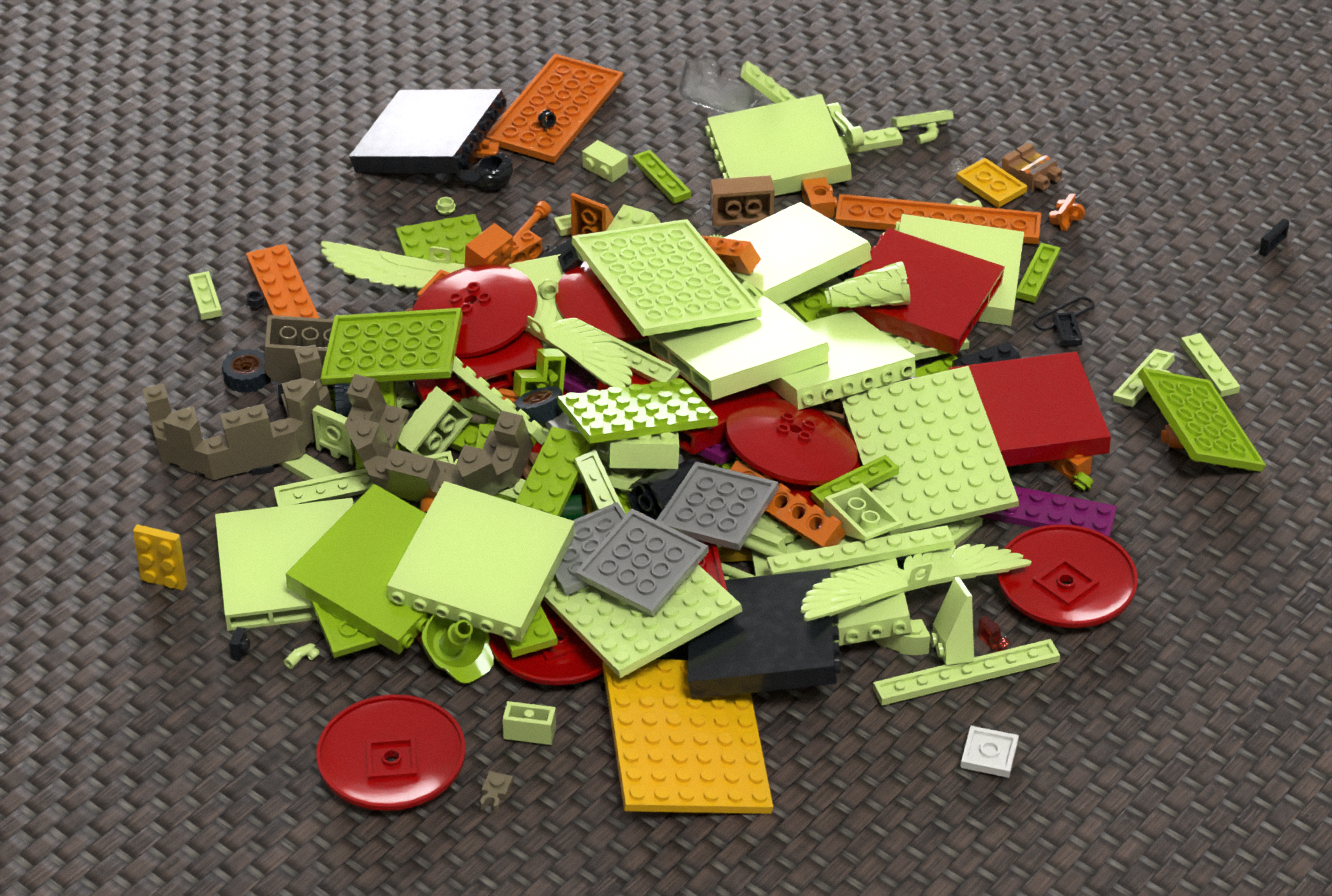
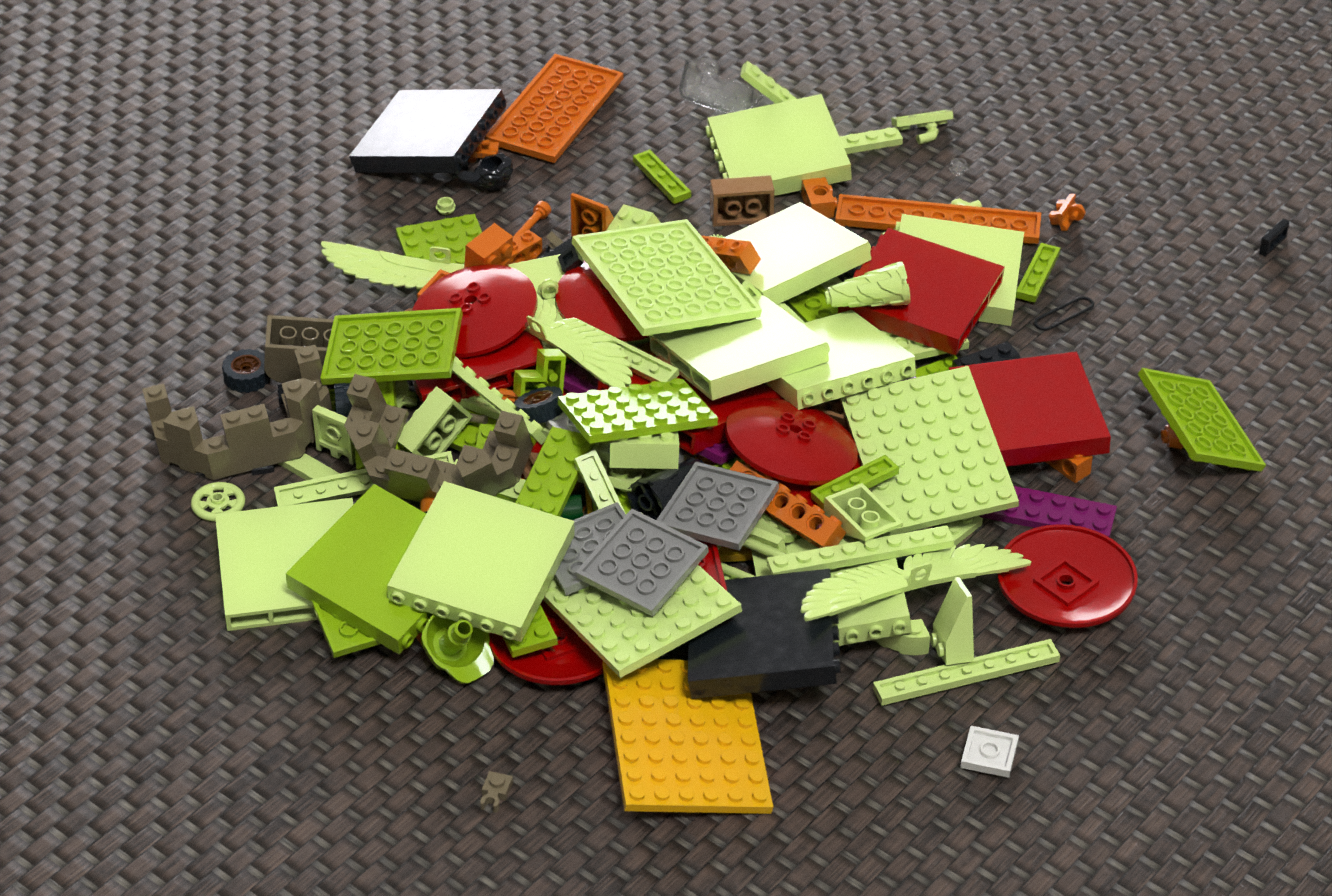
yellow plate [133,524,187,590] -> none
yellowish green plate [188,271,222,320] -> none
black plate [229,627,250,661] -> none
black plate [245,290,266,309] -> none
orange plate [246,244,319,318] -> none
yellowish green arm [284,643,320,669] -> none
red dish [316,694,465,811] -> none
yellowish green brick [503,701,556,745] -> none
black plate [538,109,556,128] -> none
yellowish green plate [554,214,572,236] -> none
yellowish green brick [582,140,628,182] -> none
yellowish green piece [826,103,864,148] -> none
yellow plate [956,158,1027,208] -> none
clear red plate [977,615,1011,652] -> none
medium nougat hips [1002,142,1063,191] -> none
black plate [1052,312,1083,346] -> none
lime plate [1073,471,1094,491] -> none
yellowish green plate [1113,349,1175,407] -> none
yellowish green plate [1181,333,1240,397] -> none
none -> yellowish green plate [191,482,245,522]
none -> dark tan plate [546,231,564,249]

